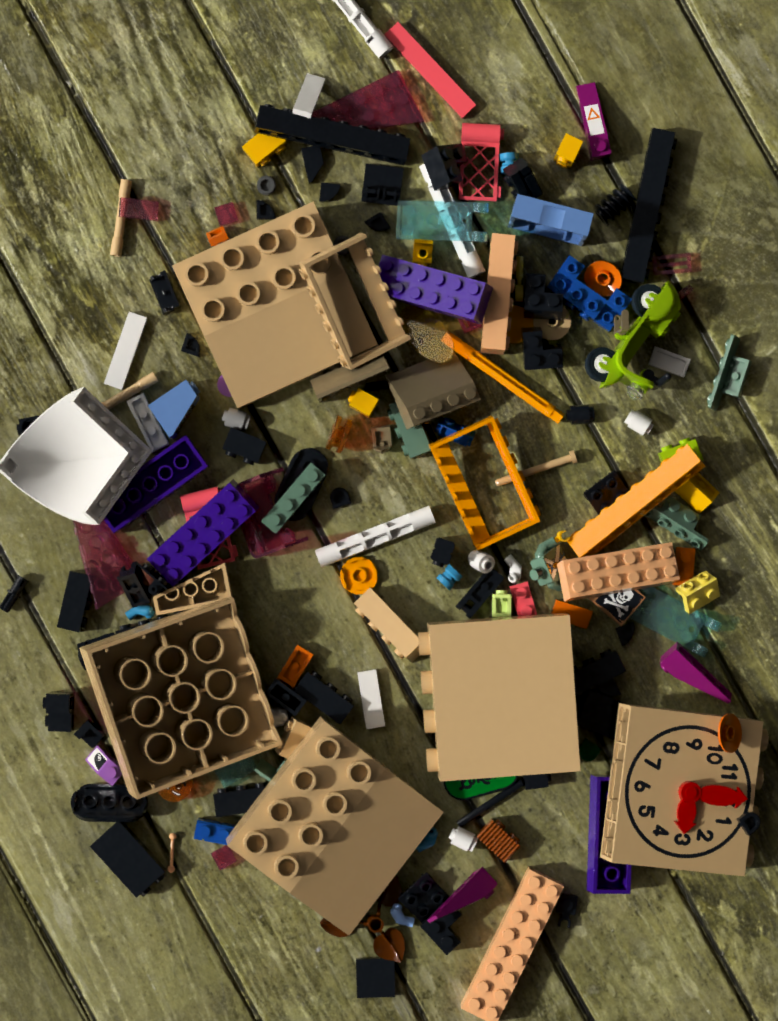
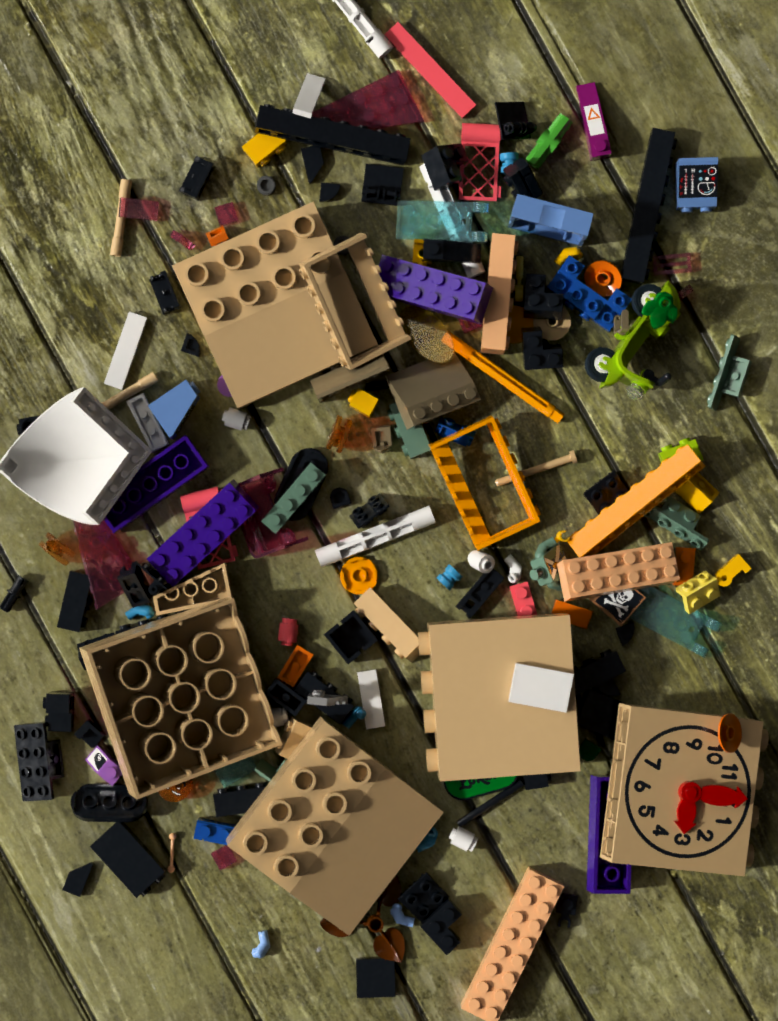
black brick [222,427,268,465] -> none
black tile [257,200,276,220] -> none
black tile [364,212,391,231] -> none
magenta slope [427,867,498,923] -> none
black brick [430,538,455,567] -> none
dark orange brick [476,818,521,863] -> none
yellowish green bracket [492,590,512,617] -> none
yellow brick [554,133,583,169] -> none
black brick [566,405,595,425] -> none
black piece [595,184,637,226] -> none
white brick [624,410,654,436] -> none
white tile [648,346,691,378] -> none
magenta slope [660,642,732,703] -> none
black tile [736,812,761,836] -> none
none -> black bracket [14,723,65,801]
none -> clear orange head [39,532,76,566]
none -> black tile [62,862,94,897]
none -> clear pink tile [170,230,195,250]
none -> black hinge [179,156,215,201]
none -> light blue arm [252,930,270,959]
none -> coral brick [278,618,299,646]
none -> light grey wing [307,690,348,706]
none -> black piece [324,610,378,664]
none -> dark azure arm [342,706,366,729]
none -> black hinge [349,494,390,529]
none -> black slope [423,239,481,264]
none -> black hinge [495,102,537,140]
none -> white tile [508,663,574,713]
none -> bright green piece [525,113,573,169]
none -> yellow arm [554,247,583,267]
none -> green plate [641,292,678,329]
none -> slope [675,157,718,213]
none -> yellow leg [714,554,752,587]

